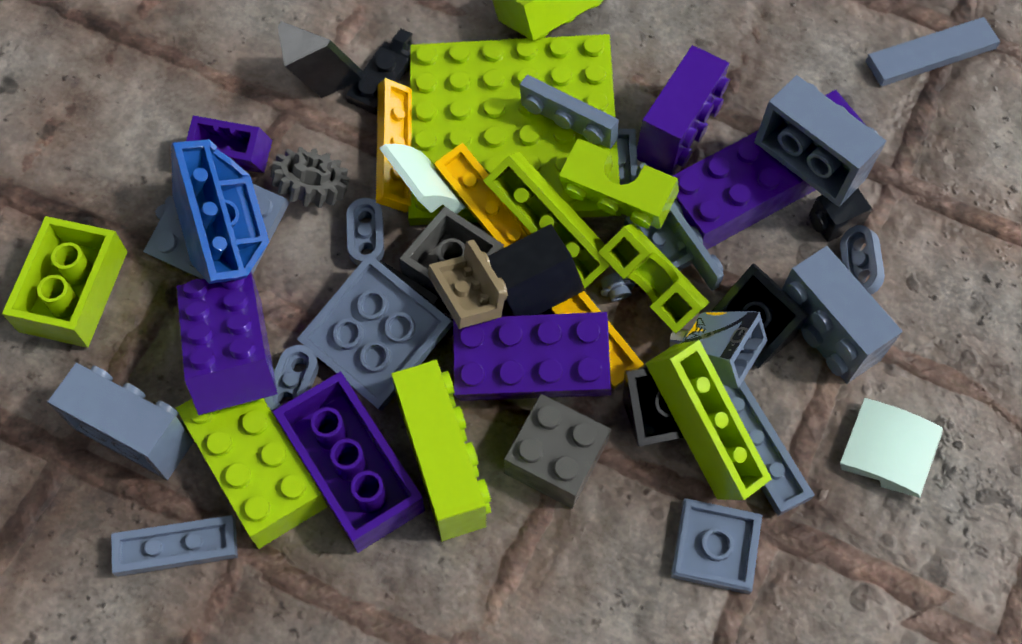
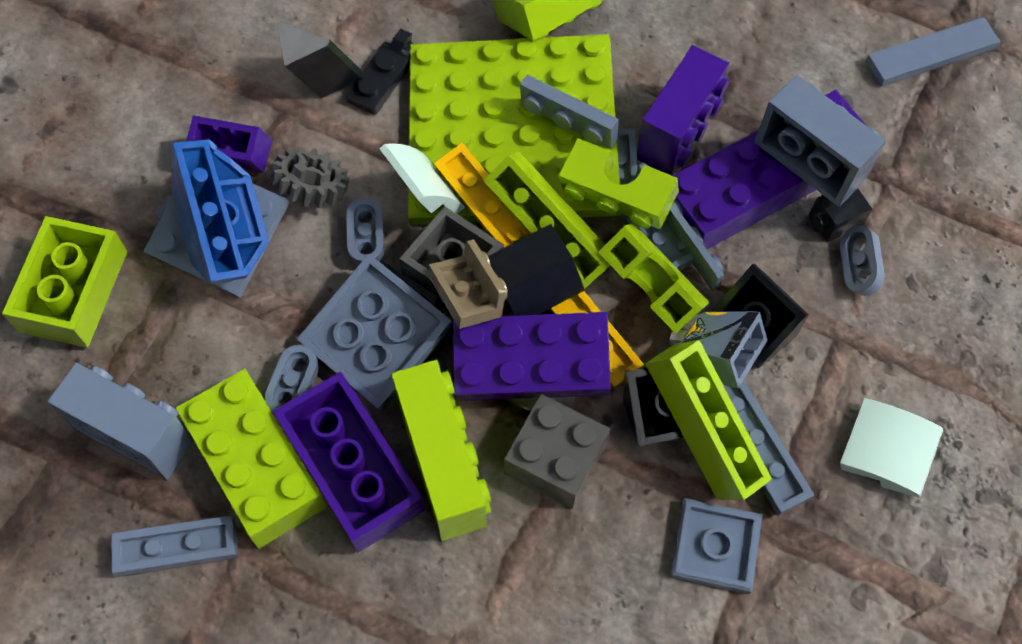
dark purple brick [177,271,278,415] -> none
yellow plate [376,78,412,213] -> none
sand blue plate [601,272,635,302] -> none
sand blue brick [782,246,903,384] -> none

